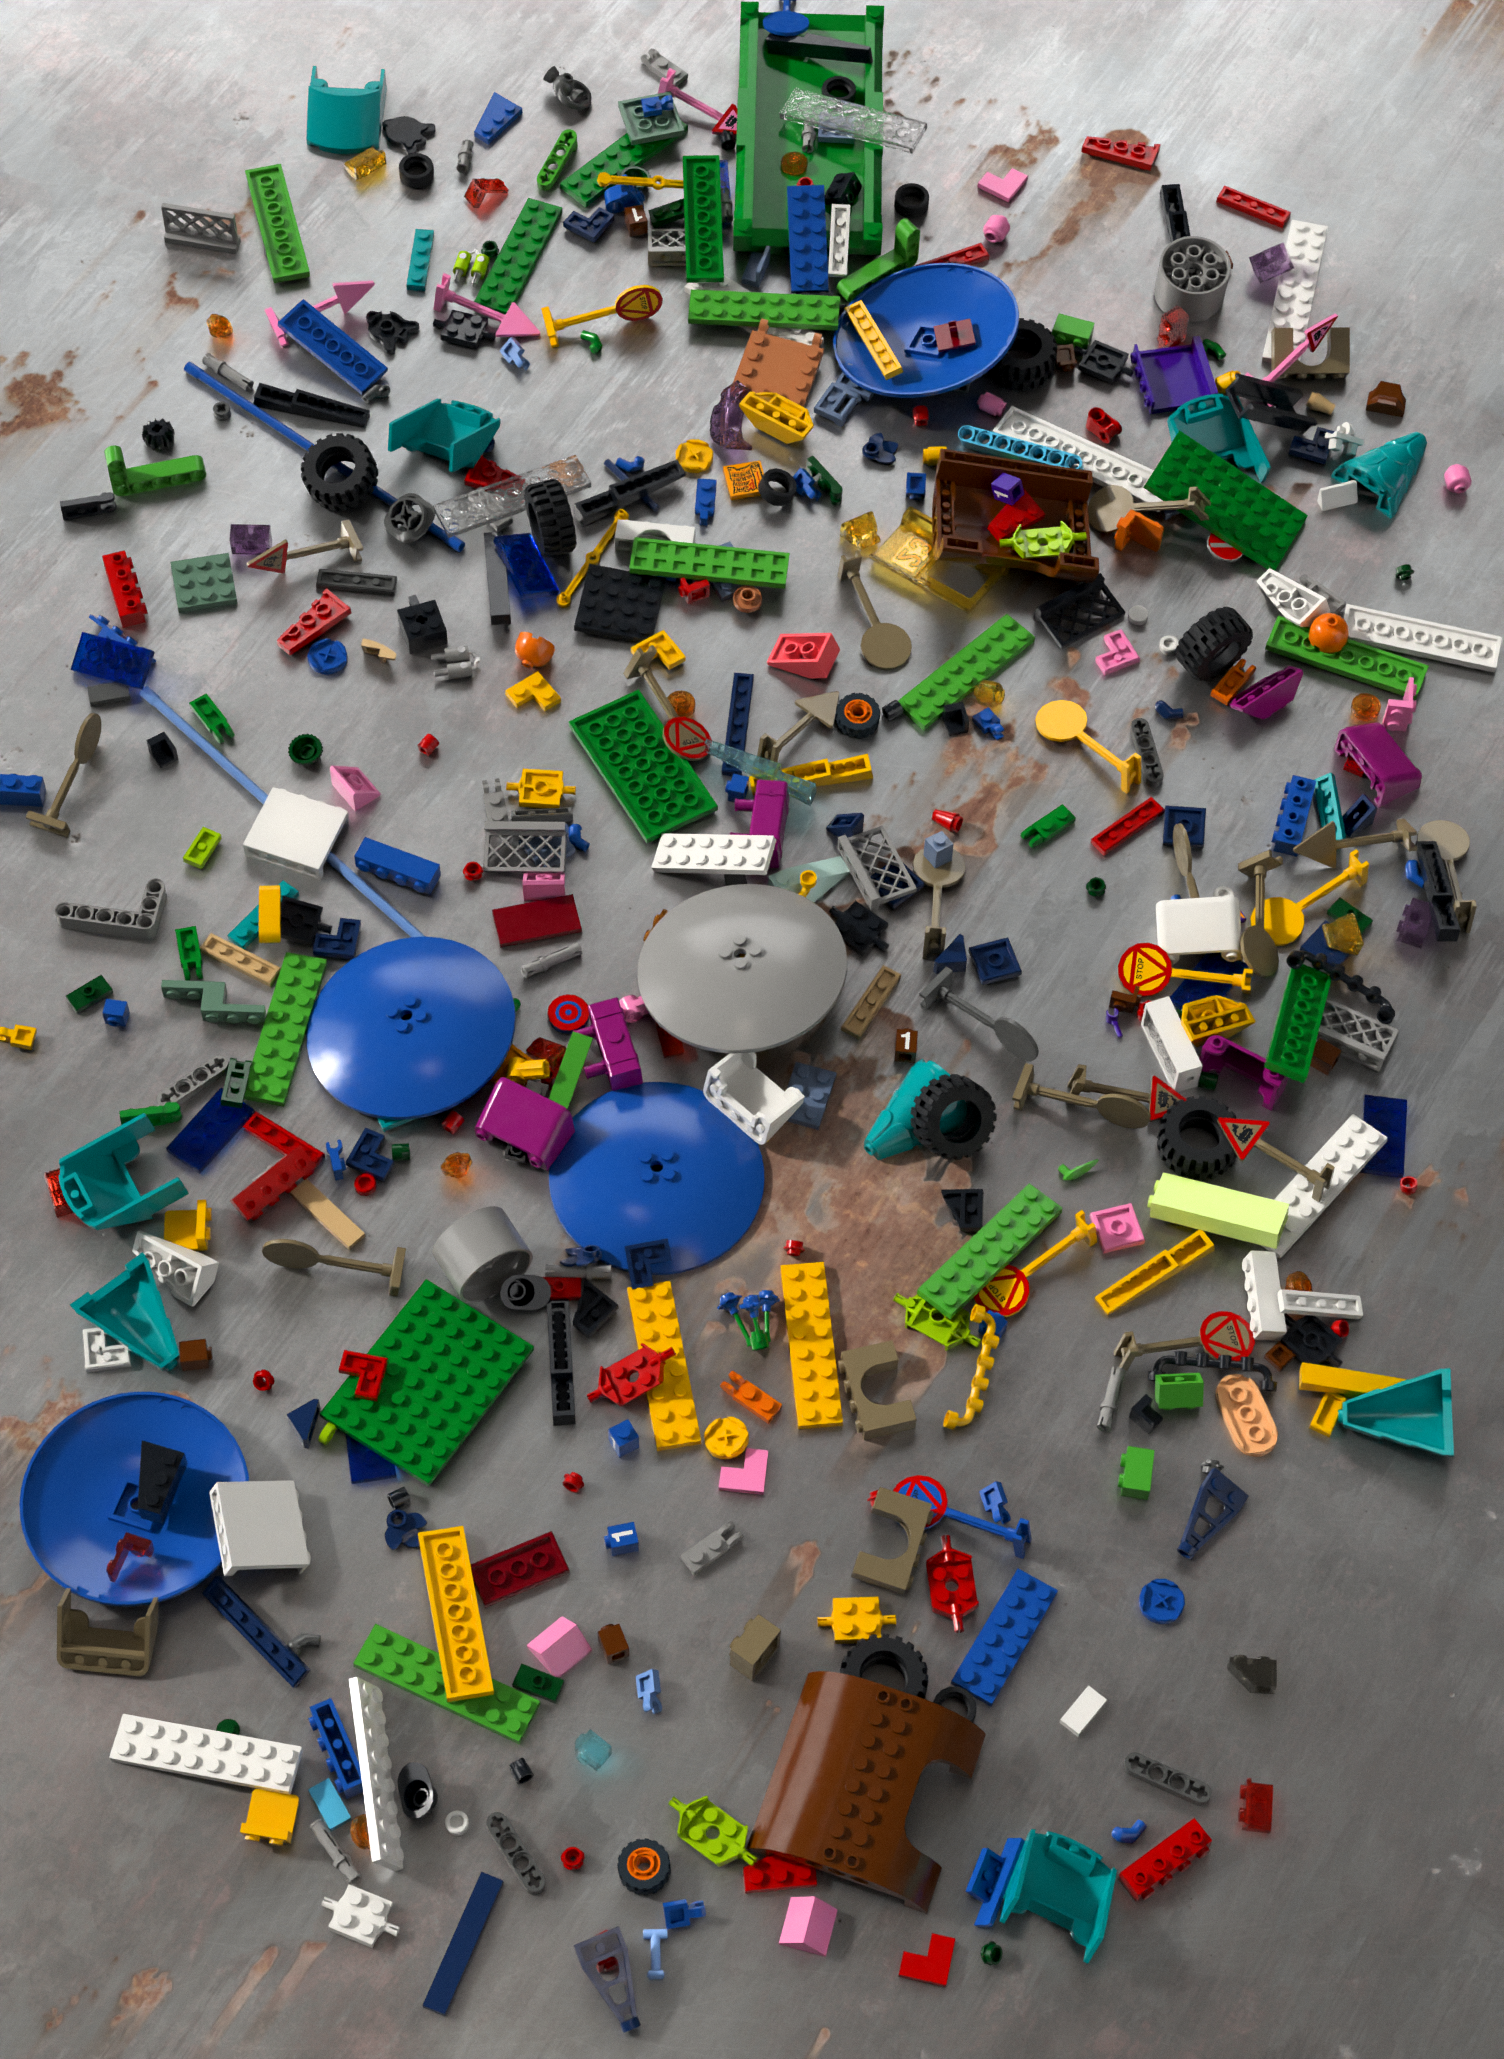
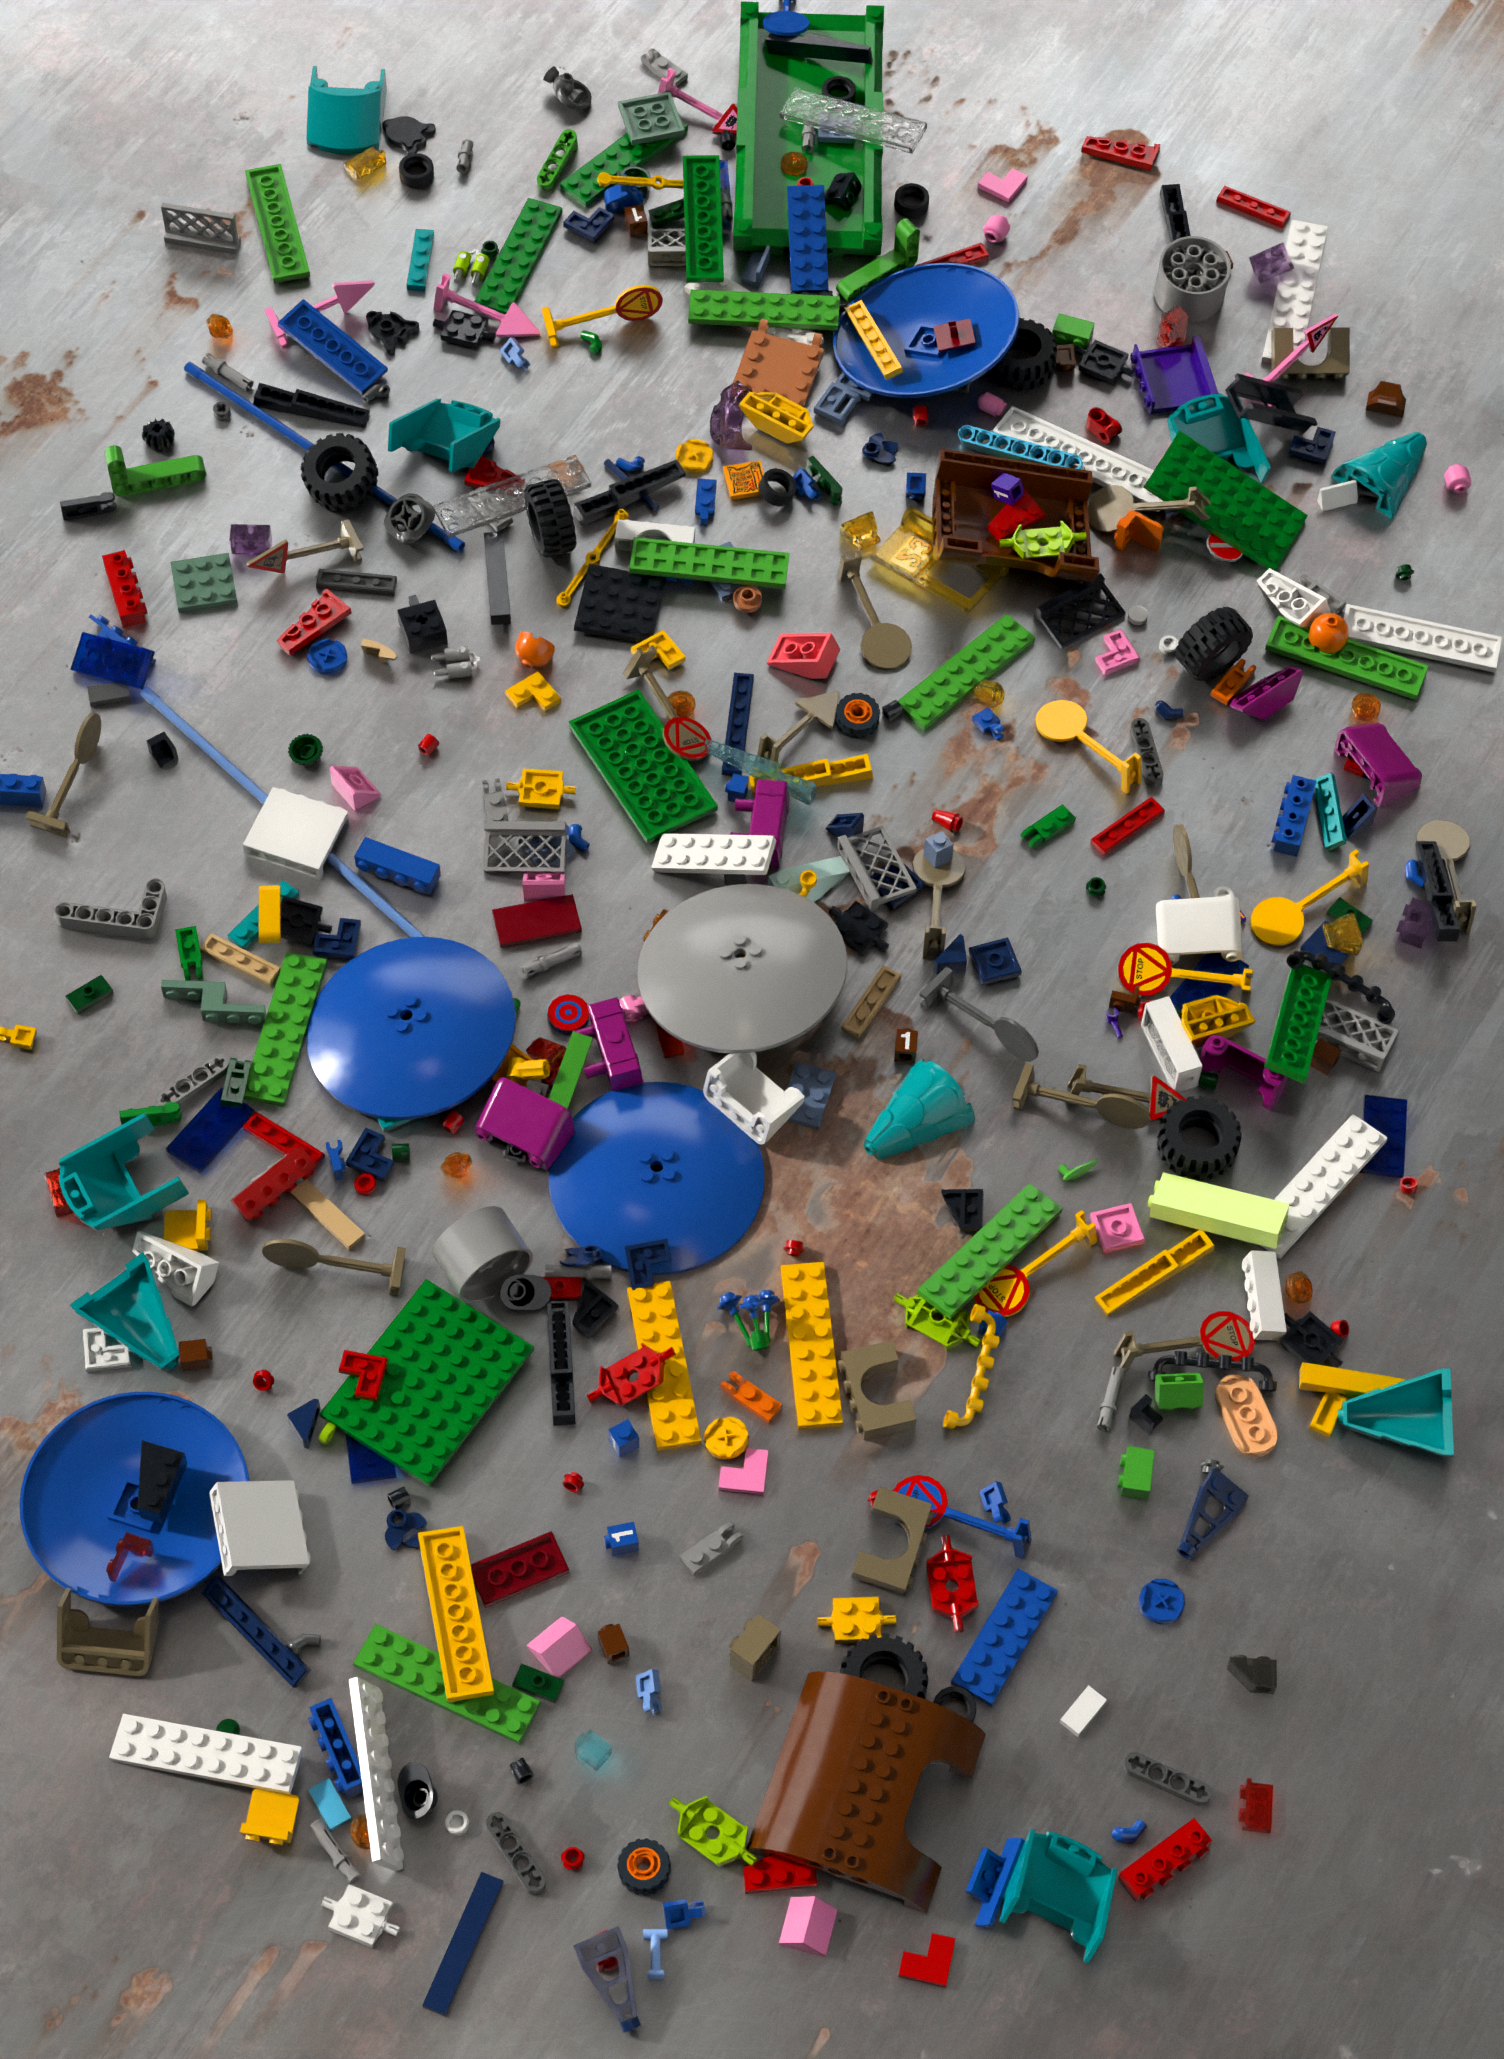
blue plate [102,999,130,1027] -> none
lime plate [183,827,222,870] -> none
green hinge [189,693,235,744] -> none
red plate [463,862,483,881] -> none
clear red bracket [464,178,509,208] -> none
blue wing [474,92,523,145] -> none
clear blue plate [493,533,559,600] -> none
dark grey tile [511,807,573,822] -> none
blue plate [641,95,674,117] -> none
red bracket [678,577,710,604] -> none
white plate [828,204,850,277] -> none
black tyre [910,1074,997,1160] -> none
yellow brick [923,446,947,466] -> none
black panel [942,702,969,736] -> none
dark green plate [981,1941,1003,1966] -> none
dark blue plate [1163,805,1206,848] -> none
green arm [1202,339,1226,360] -> none
yellow brick [1215,370,1241,395] -> none
dark tan piece [1217,1117,1335,1202] -> none
dark tan piece [1238,850,1283,978] -> none
reddish brown tile [1264,1341,1296,1372] -> none
white plate [1277,1289,1363,1319] -> none
dark tan piece [1293,819,1417,869] -> none
tan cone [1306,392,1336,415] -> none
white hips [1325,422,1364,456] -> none
bright pink bracket [1382,677,1417,732] -> none

